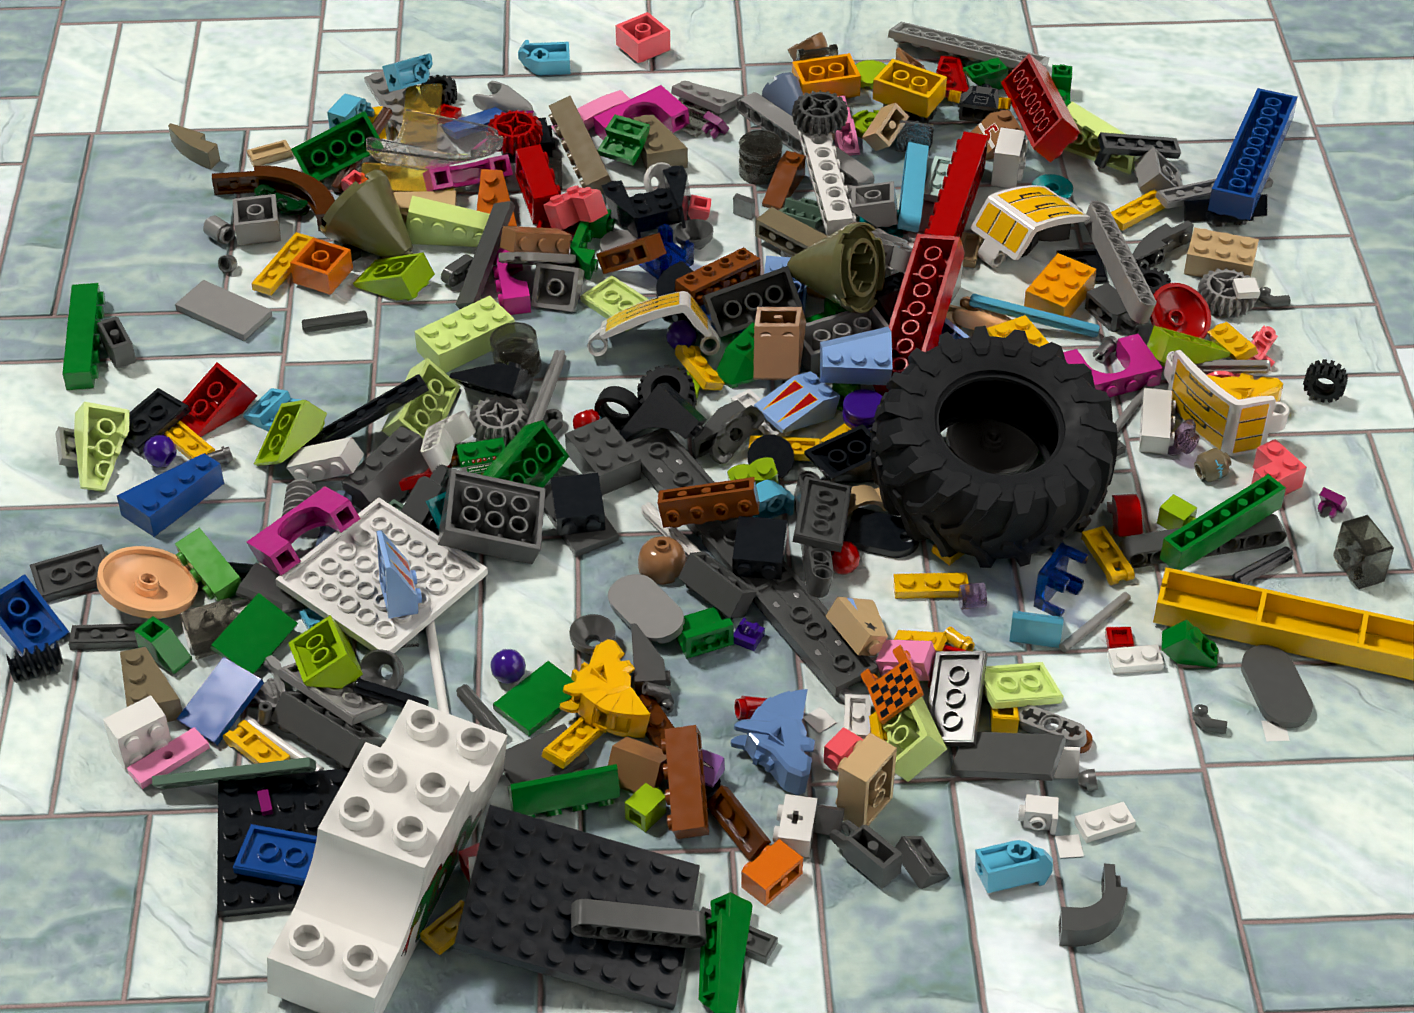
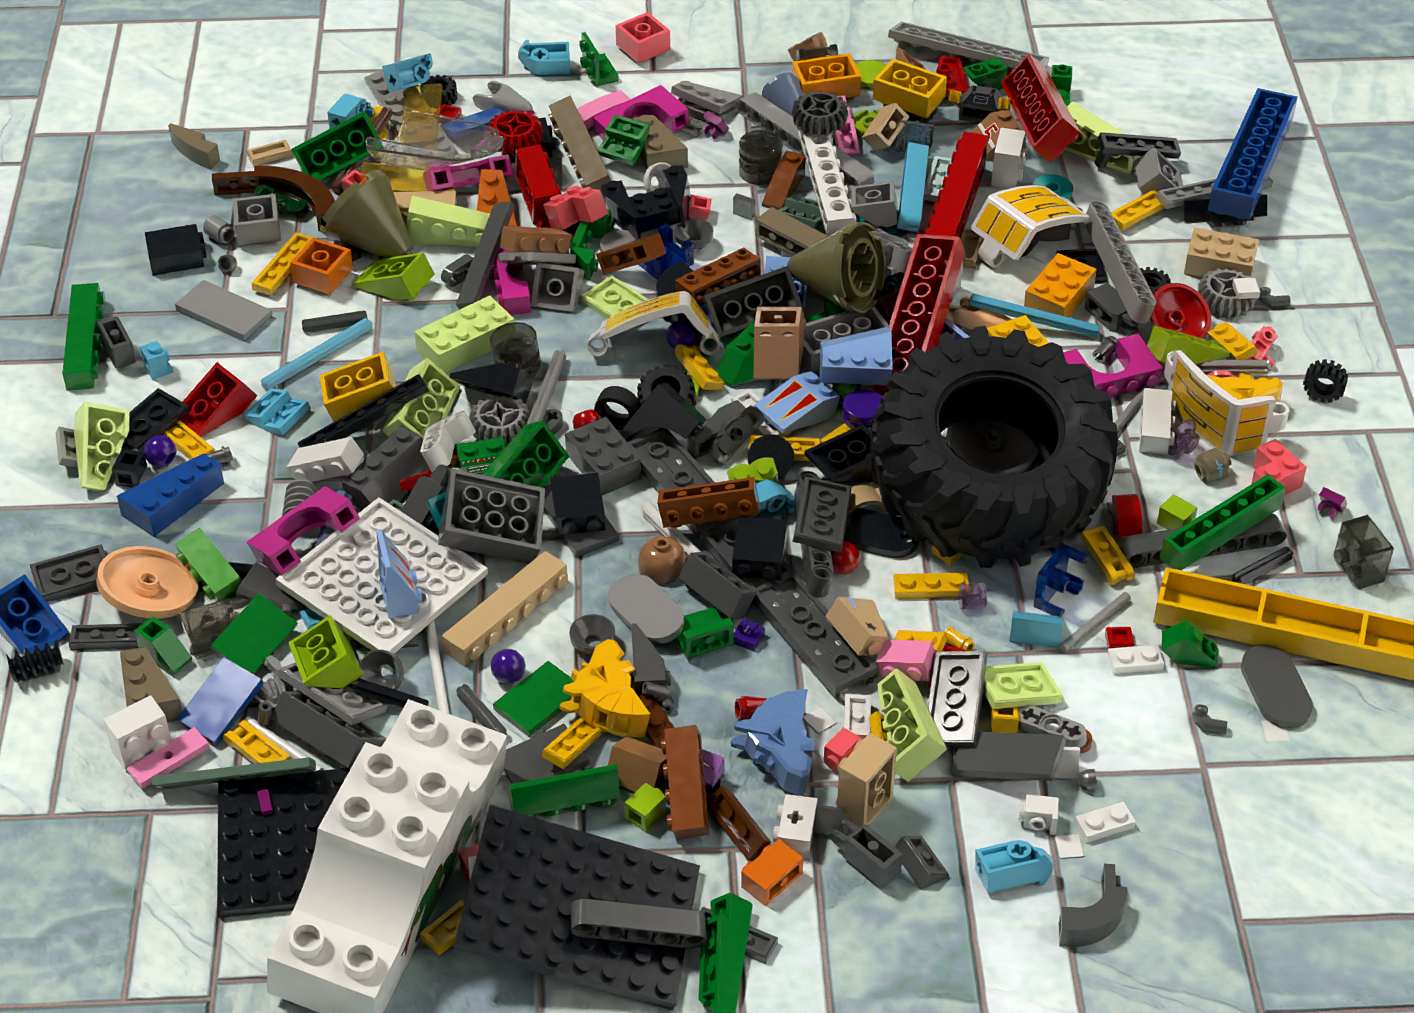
blue tile [233,824,317,886] -> none
lime slope [254,399,327,466] -> none
orange flag [860,645,924,724] -> none
dark grey slope [1132,220,1194,270] -> none
none -> black brick [112,449,147,488]
none -> medium azure brick [140,341,174,380]
none -> black brick [145,224,207,276]
none -> medium azure axle [261,318,373,391]
none -> yellow brick [319,351,396,422]
none -> tan brick [442,551,568,667]
none -> green bracket [579,32,619,87]

